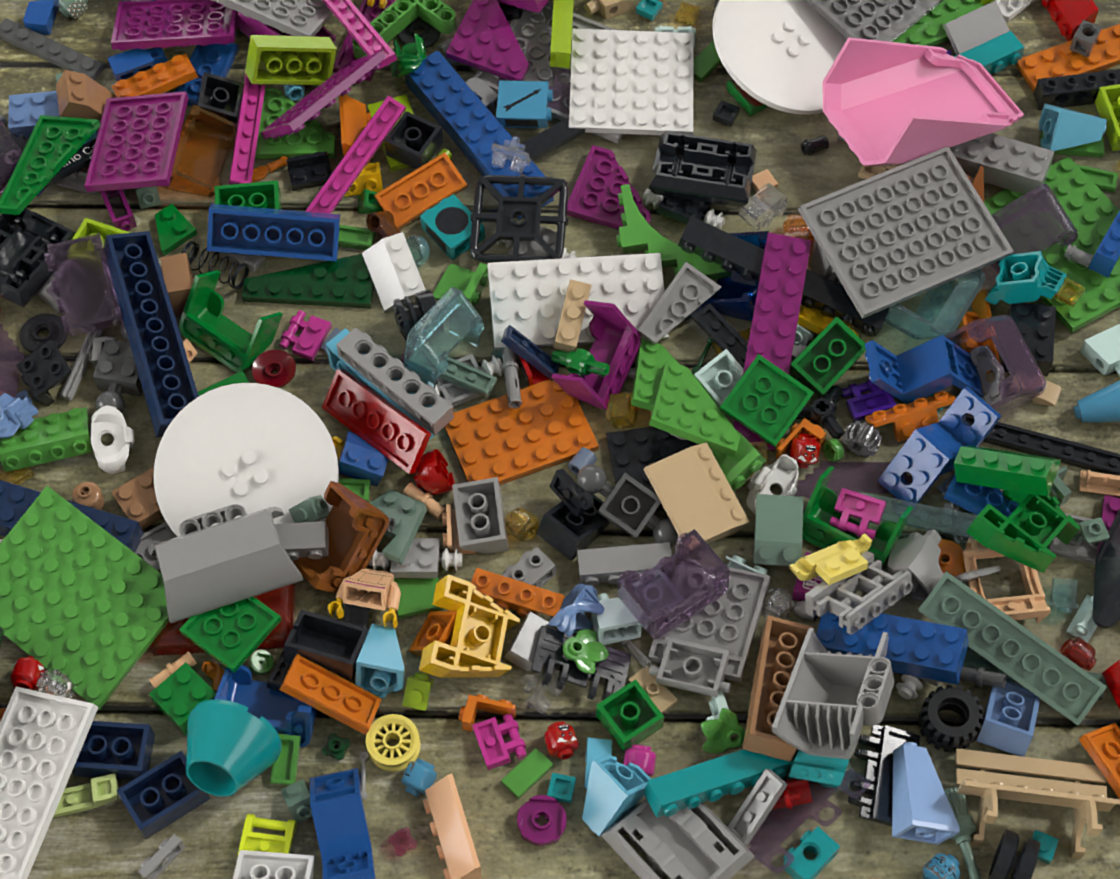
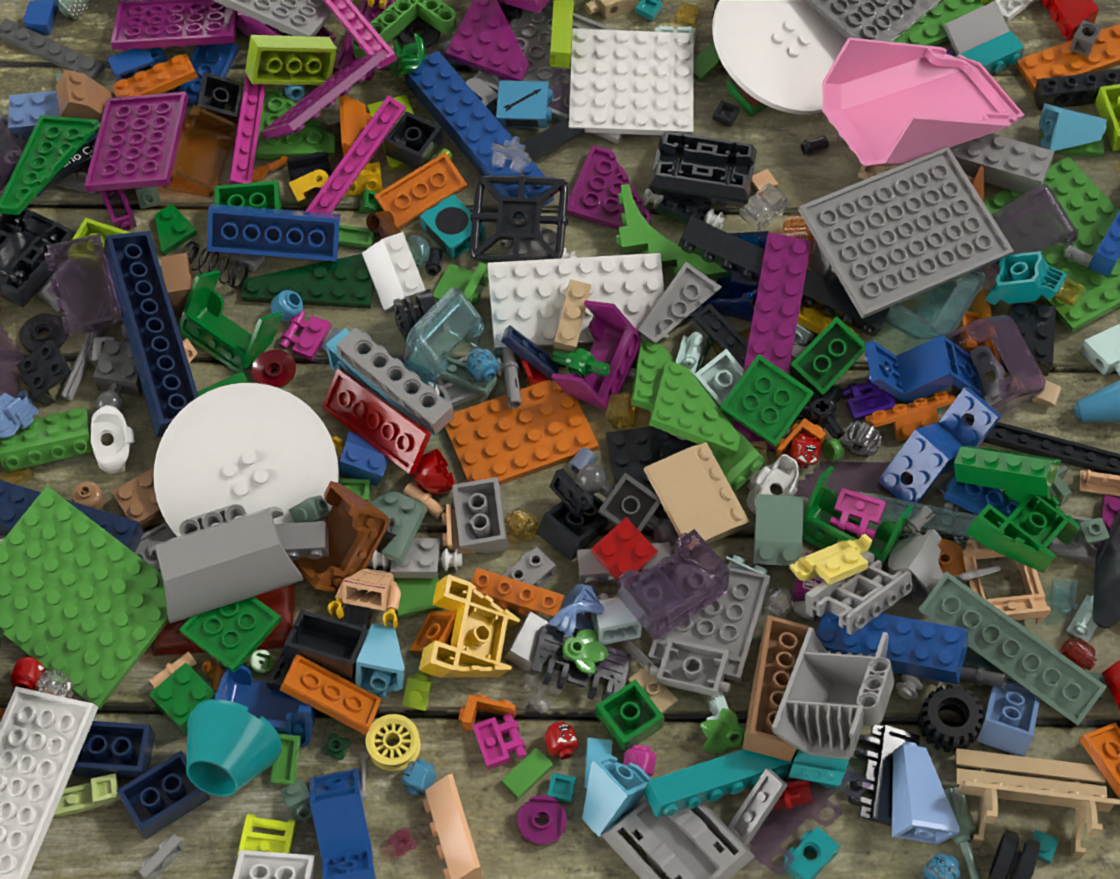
bright green tile [1077,165,1118,193] -> none
none -> dark azure head [270,290,303,322]
none -> yellow leg [289,170,329,205]
none -> black pin [425,247,443,276]
none -> dark azure head [466,348,499,381]
none -> red brick [591,518,658,587]
none -> light aqua hinge [675,331,703,375]
none -> light grey pin [905,505,935,534]

